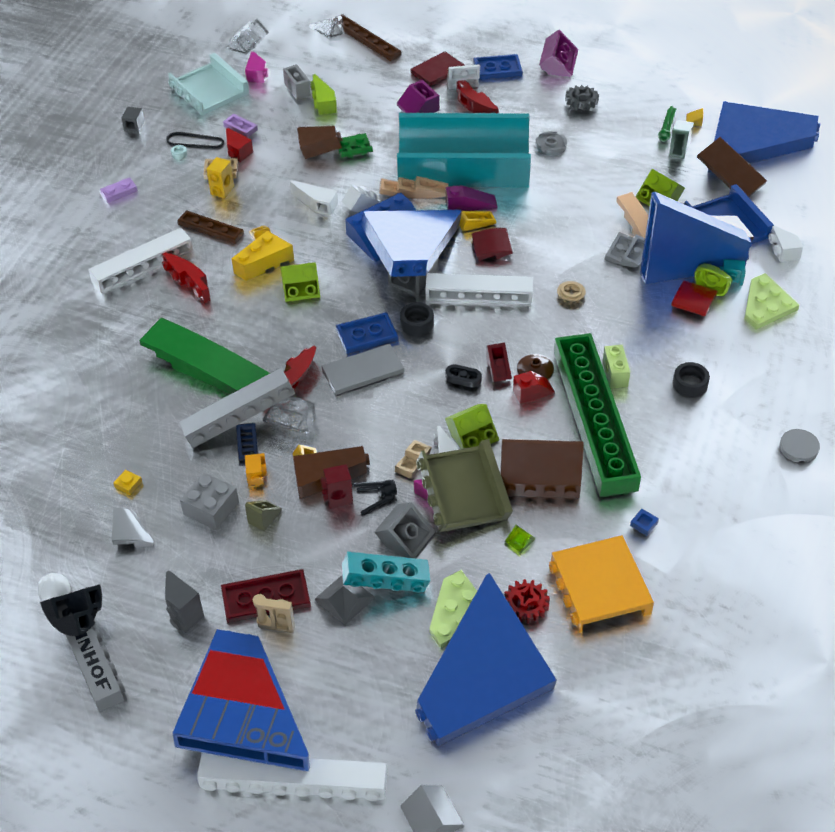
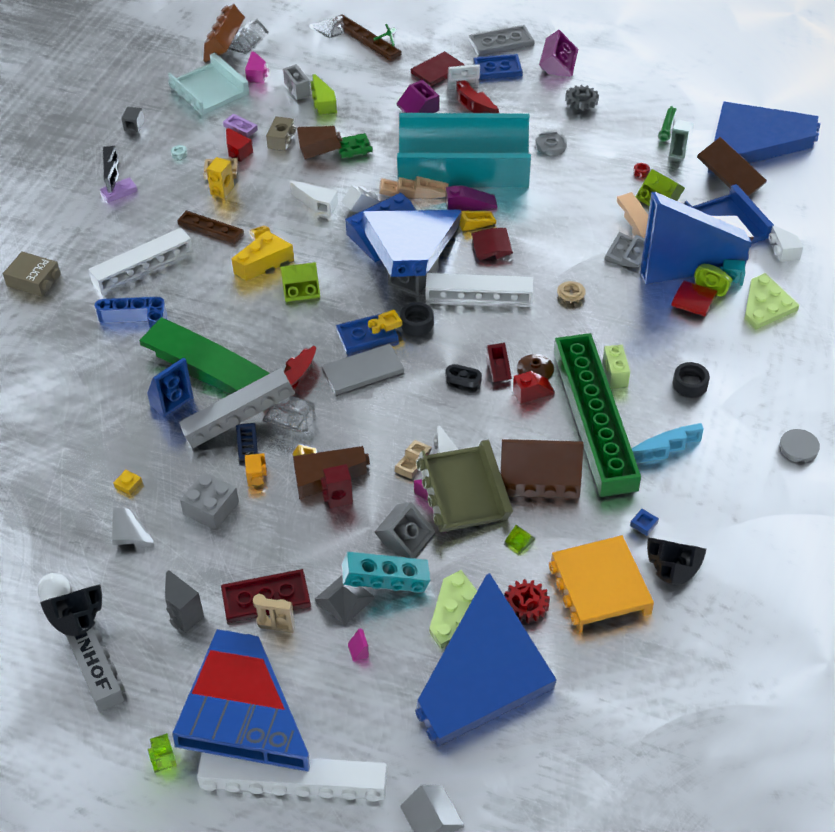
red slope [162,253,211,303] -> none
black piece [166,132,224,148] -> none
olive slope [245,500,282,531] -> none
black plant [352,480,397,514] -> none
lime slope [445,404,500,449] -> none
yellow slope [686,108,704,127] -> none
none -> dark tan brick [3,251,61,297]
none -> blue beam [94,297,167,328]
none -> black slope [103,146,119,193]
none -> blue slope [147,358,194,417]
none -> clear neon green brick [148,733,177,773]
none -> dark orange slope [203,4,245,63]
none -> dark tan brick [266,116,296,151]
none -> dark pink slope [348,628,369,661]
none -> yellow plate [368,309,402,334]
none -> green plant [373,24,396,46]
none -> light grey tile [469,25,535,56]
none -> medium azure slope [631,423,704,463]
none -> red tile [633,163,650,178]
none -> black brick [647,537,707,585]

